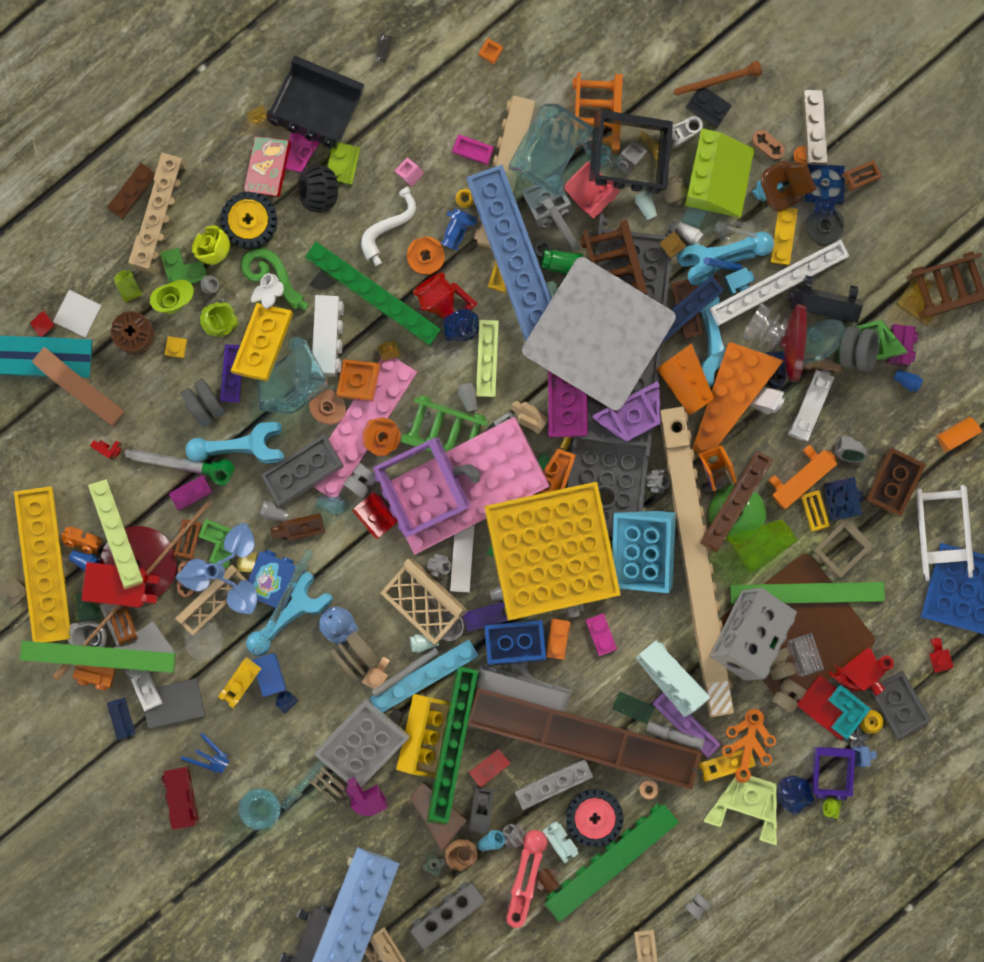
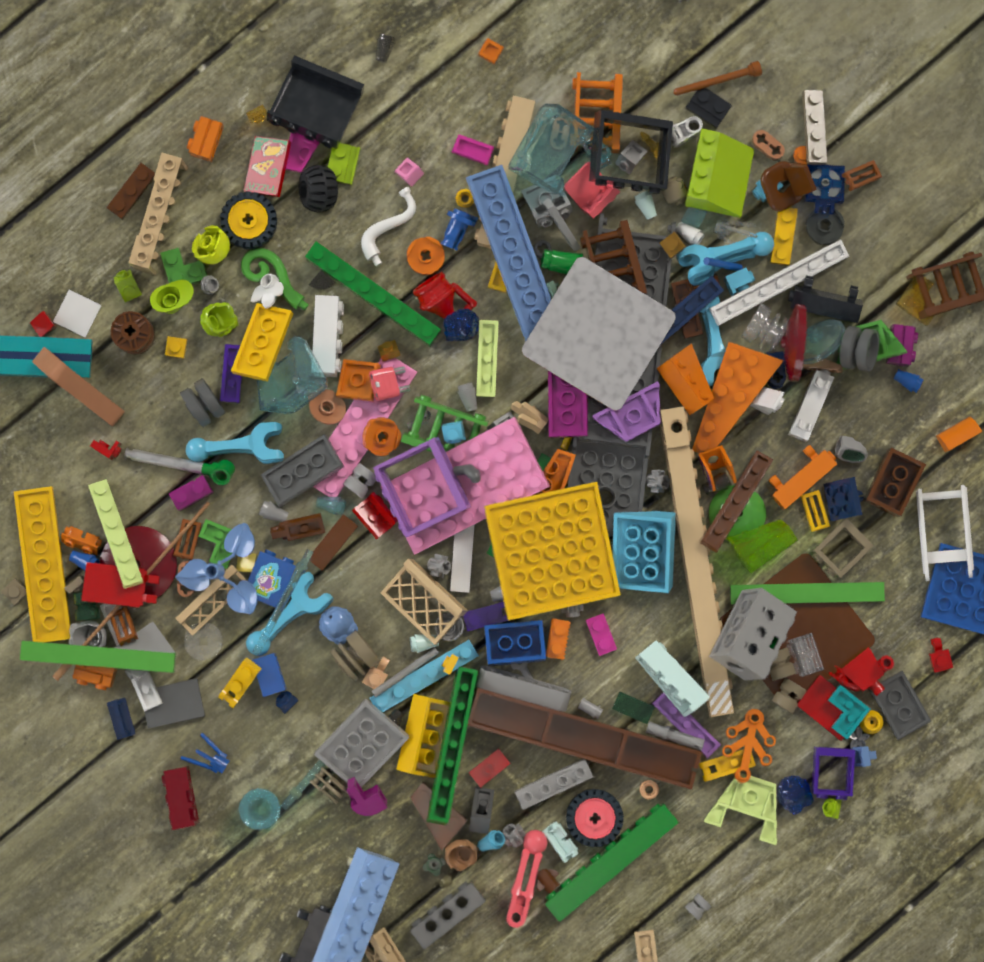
none -> dark tan plate [64,575,84,594]
none -> orange brick [187,116,224,162]
none -> reddish brown tile [307,514,358,571]
none -> coral piece [369,366,410,401]
none -> medium azure brick [442,421,466,444]
none -> yellow plate [442,654,459,675]
none -> light grey pin [578,697,603,719]

